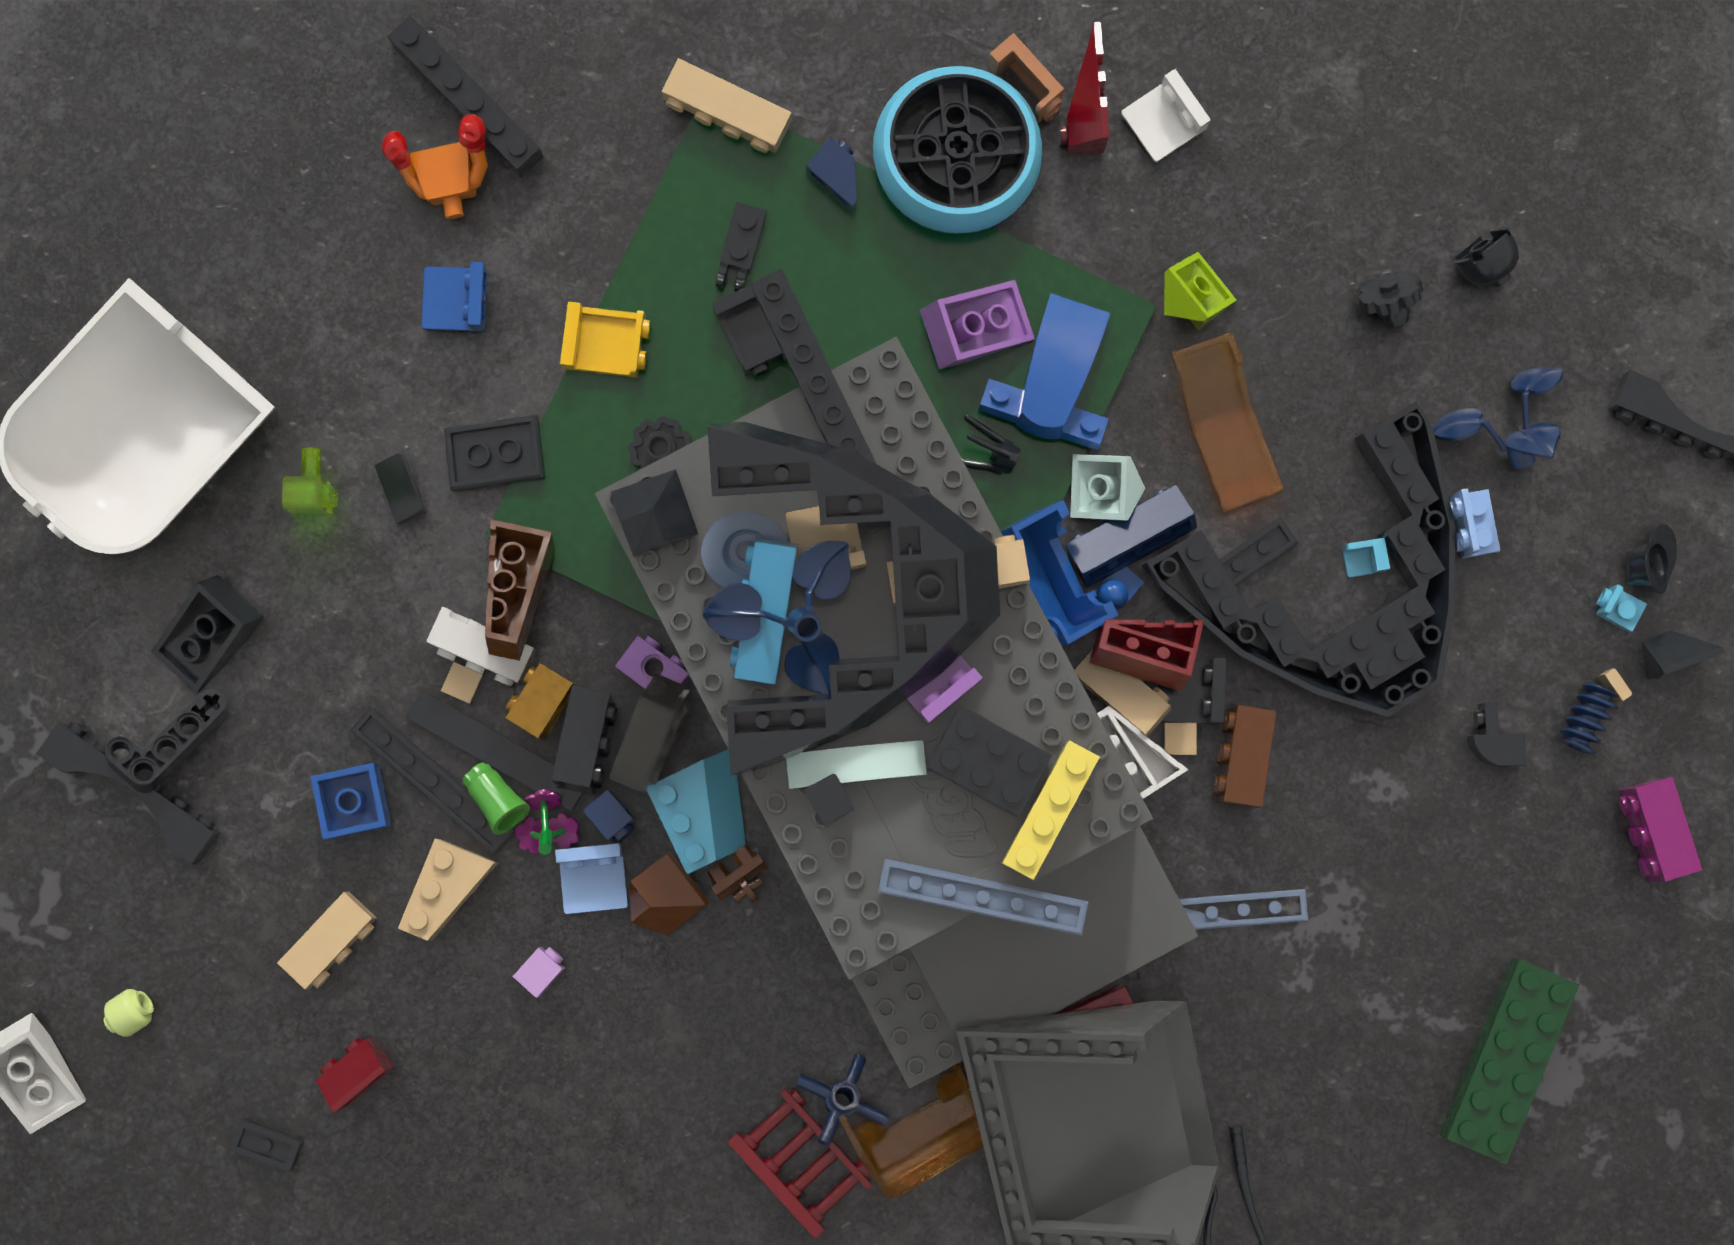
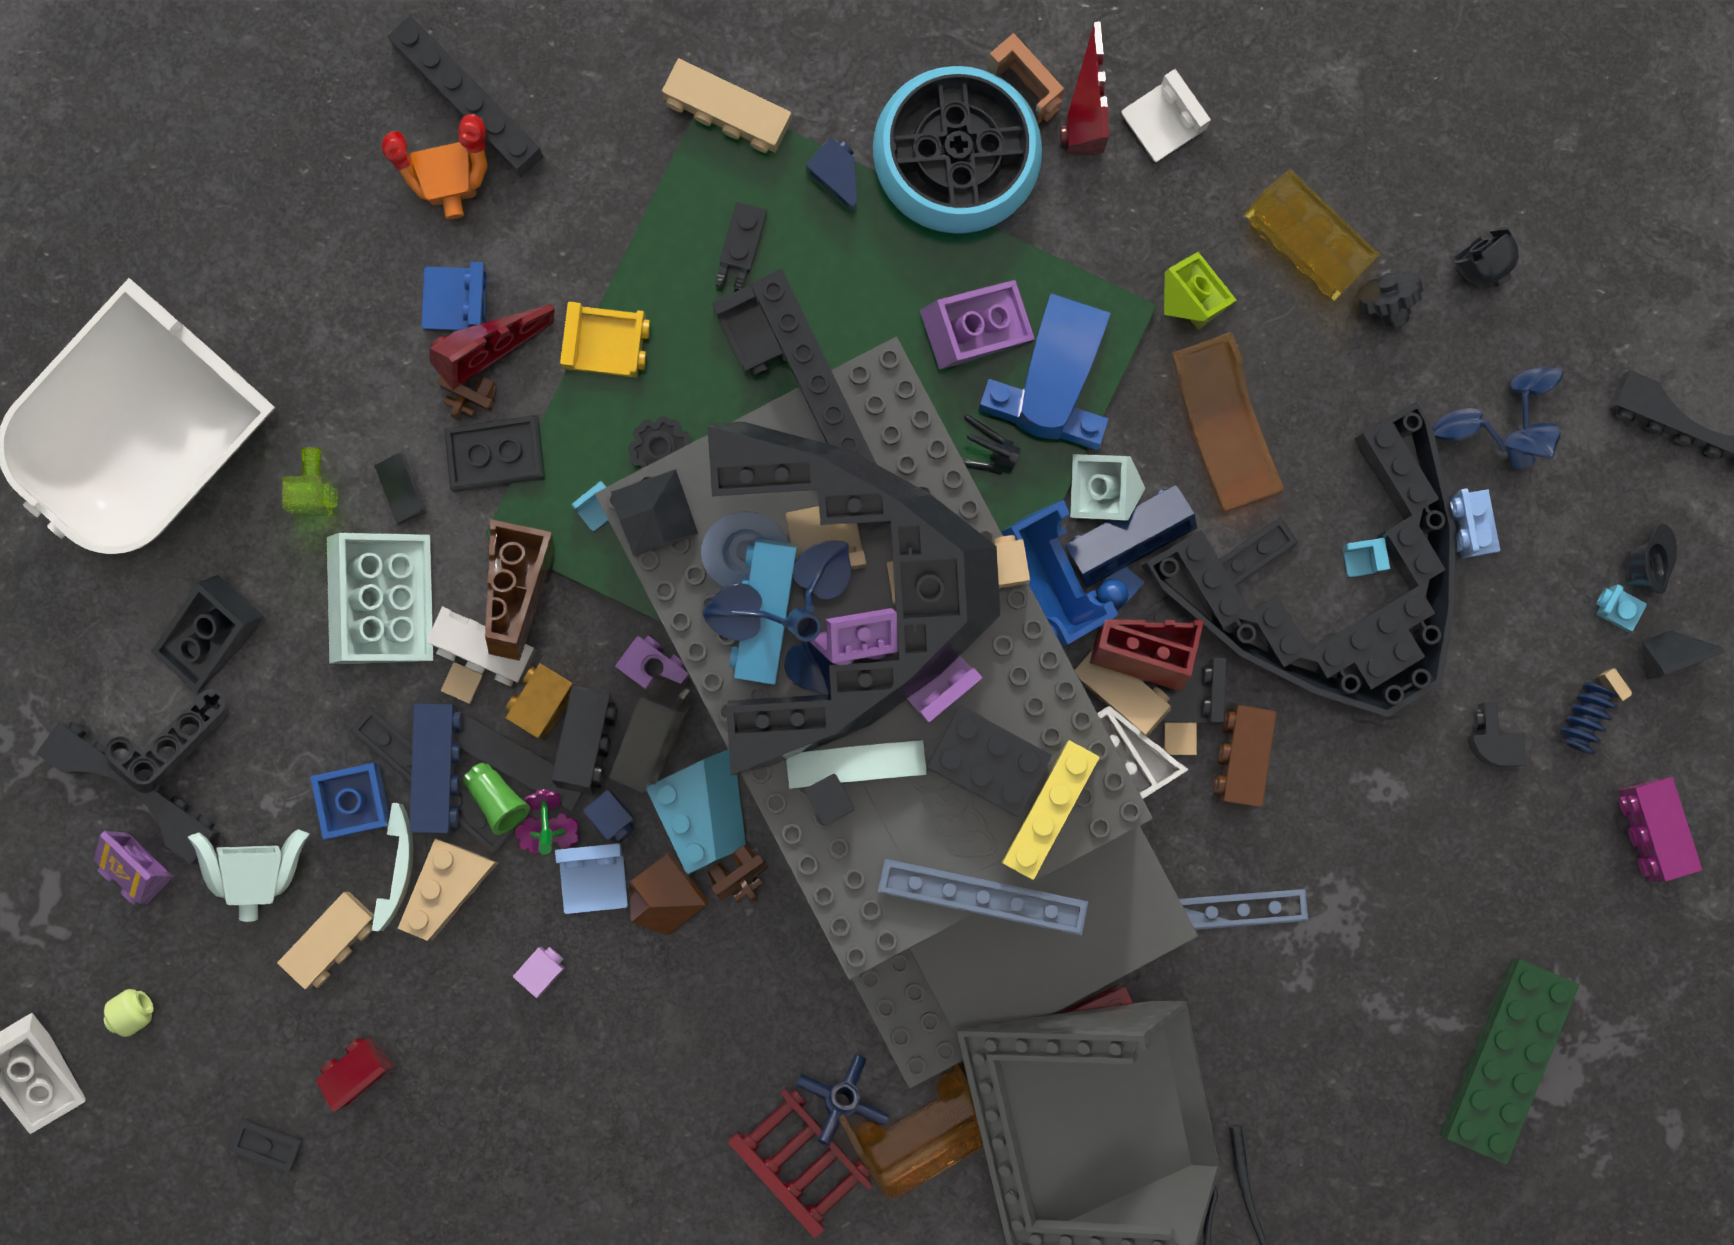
none -> medium lavender slope [94,831,174,905]
none -> light aqua torso [188,830,310,922]
none -> light aqua slope [327,533,433,664]
none -> light aqua slope [372,803,414,931]
none -> dark blue brick [409,703,462,834]
none -> dark red wedge [429,304,555,390]
none -> reddish brown hips [437,375,497,420]
none -> medium azure panel [571,481,609,532]
none -> medium lavender bracket [809,608,898,665]
none -> clear yellow slope [1244,168,1380,301]

